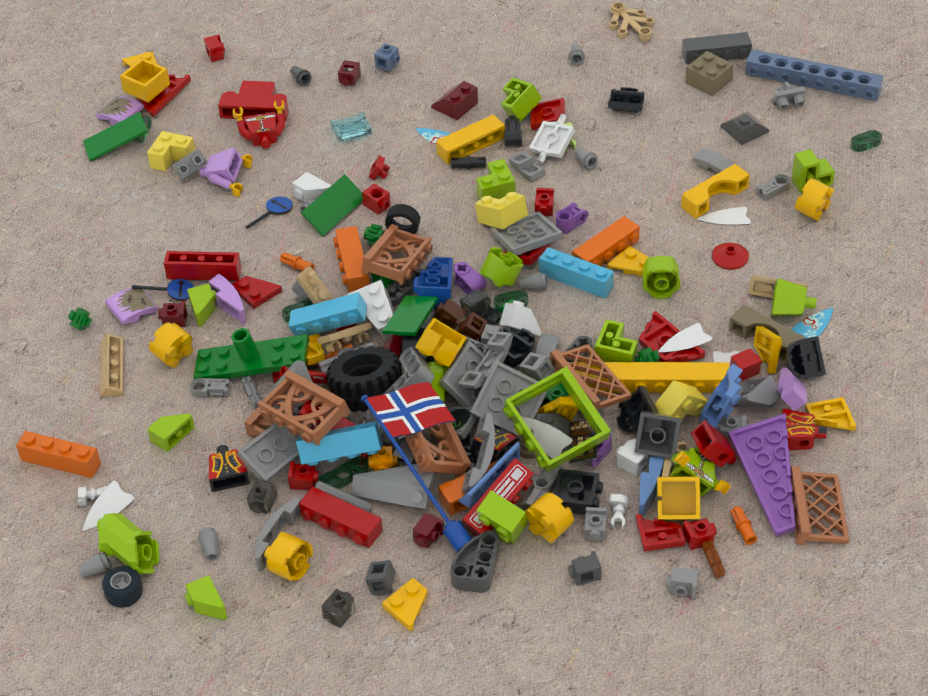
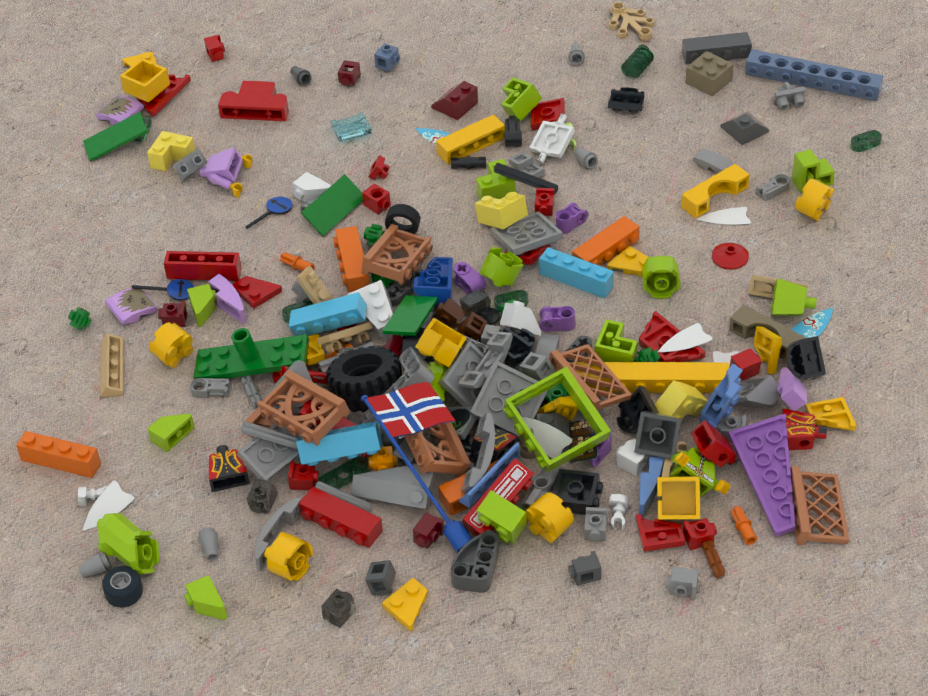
red torso [233,100,285,149] -> none
light grey cone [520,272,548,290] -> none
none -> light grey axle [241,421,298,449]
none -> black axle [494,163,558,194]
none -> medium lavender piece [539,306,576,332]
none -> clear green piece [621,44,654,78]

